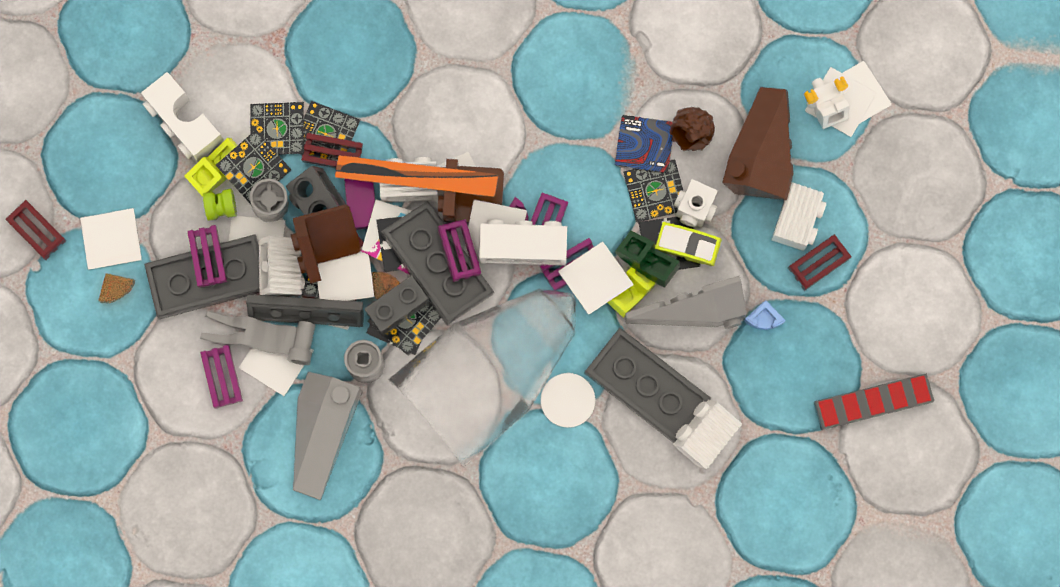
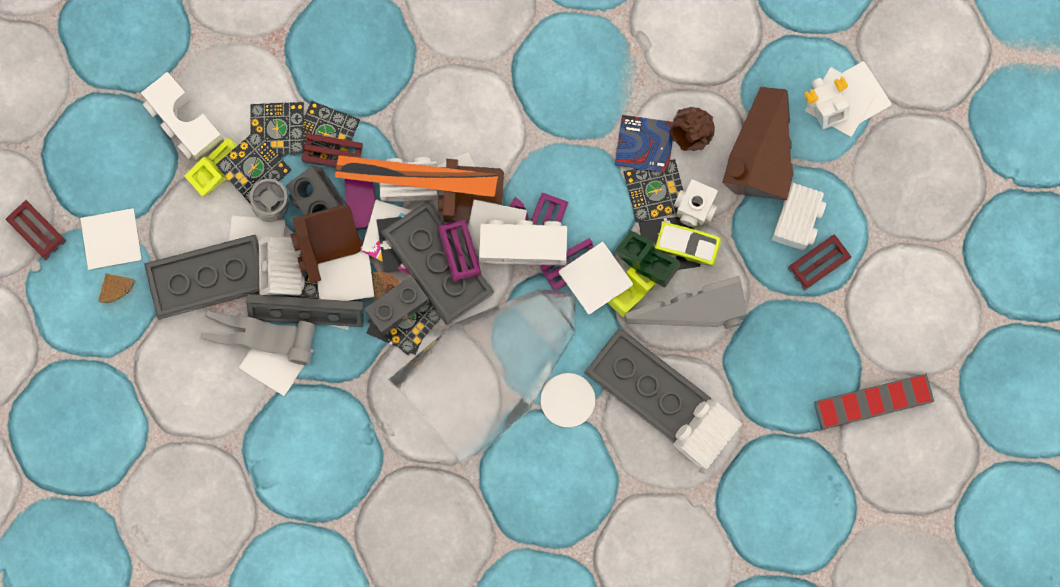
magenta tile [187,225,227,288] -> none
magenta tile [200,345,243,409] -> none
lime wheel [203,188,237,221] -> none
light grey wedge [293,372,362,500] -> none
light grey wheel [344,340,385,383] -> none
light blue tile [744,300,785,330] -> none

